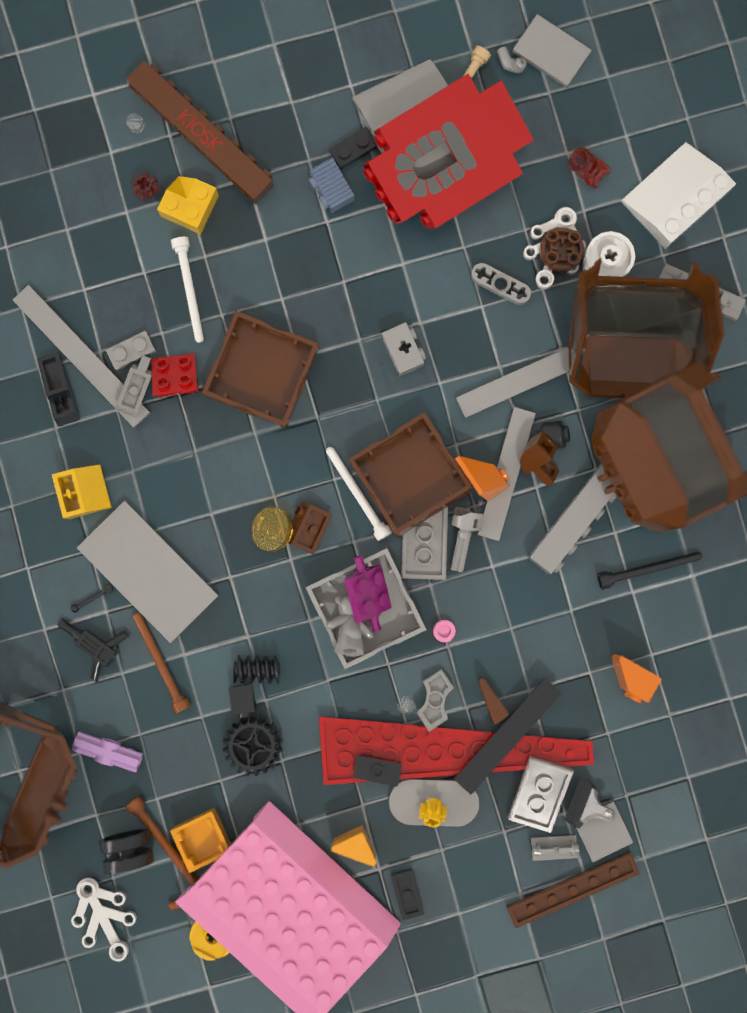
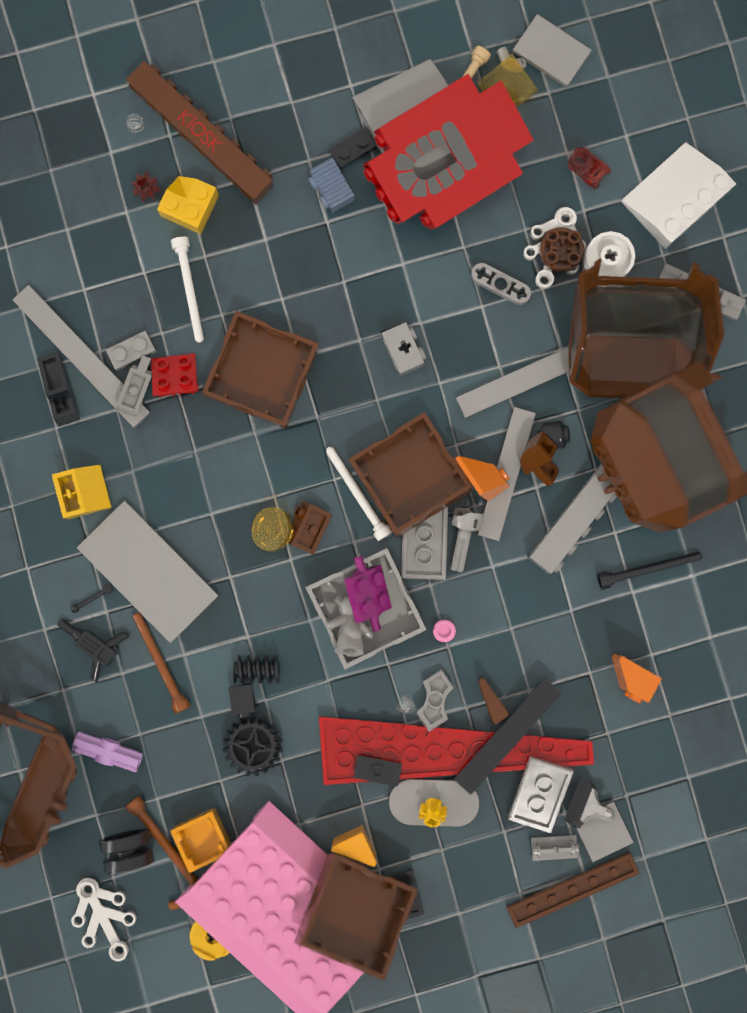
none -> reddish brown tile [294,854,418,981]
none -> clear yellow plate [477,54,539,108]

